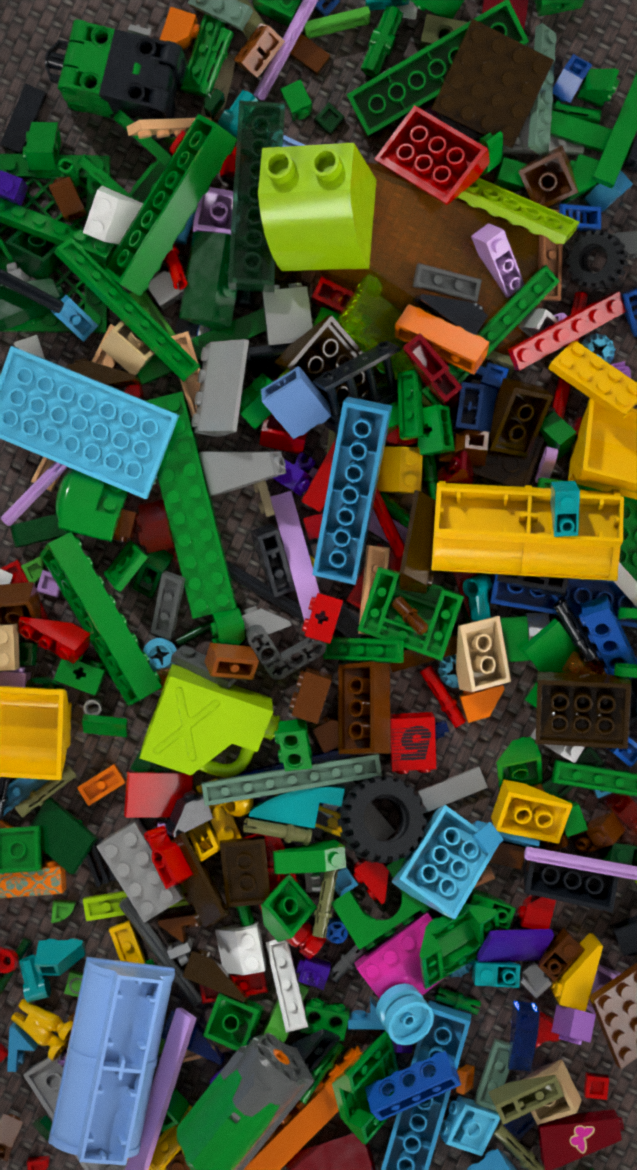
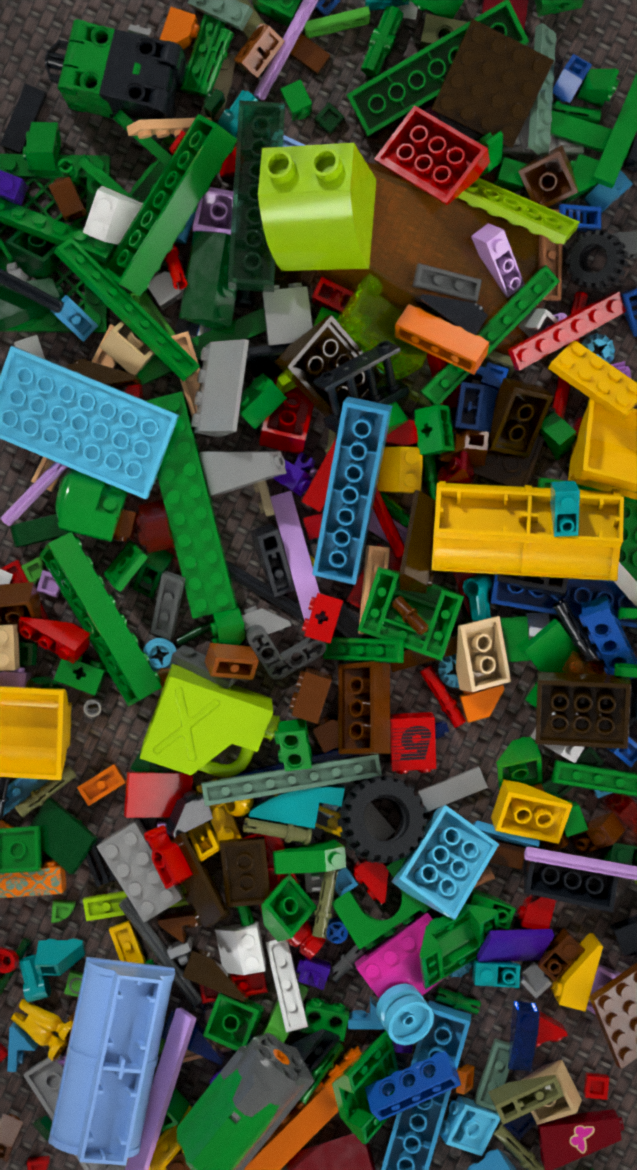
green tile [82,714,129,737] -> none
medium blue brick [261,366,331,439] -> none
green tile [397,369,423,440] -> none
dark red slope [402,333,463,405] -> none
dark azure tile [472,822,504,854] -> none
lavender beam [535,446,558,483] -> none
medium lavender brick [551,1005,596,1045] -> none

